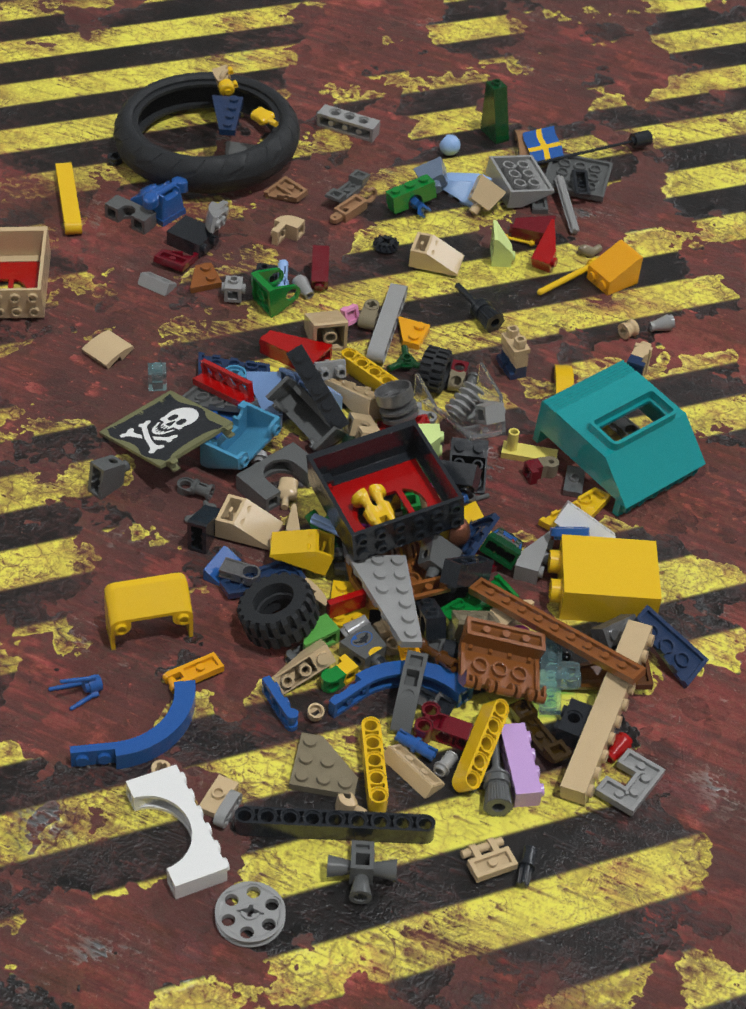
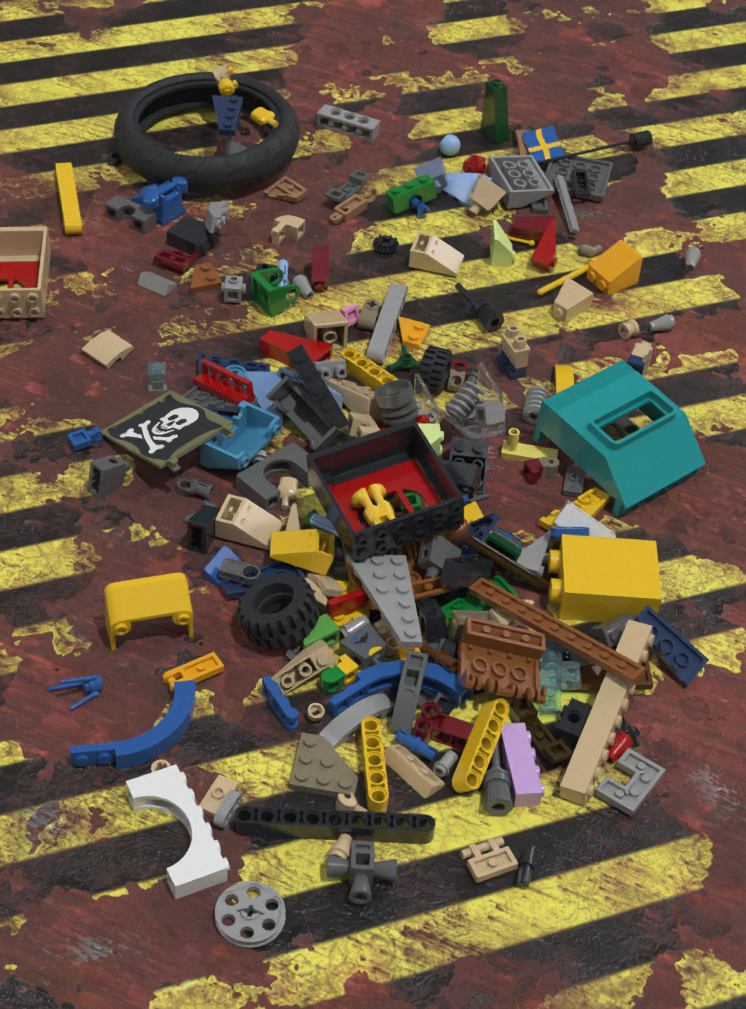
none -> blue plate [67,427,103,451]
none -> tan slope [307,573,344,597]
none -> light grey slope [319,693,395,749]
none -> tan cone [327,834,352,860]
none -> red brick [462,155,486,174]
none -> dark brown axle [466,536,550,594]
none -> light grey piece [522,386,549,425]
none -> tan slope [552,277,594,323]
none -> light grey cone [685,247,701,271]

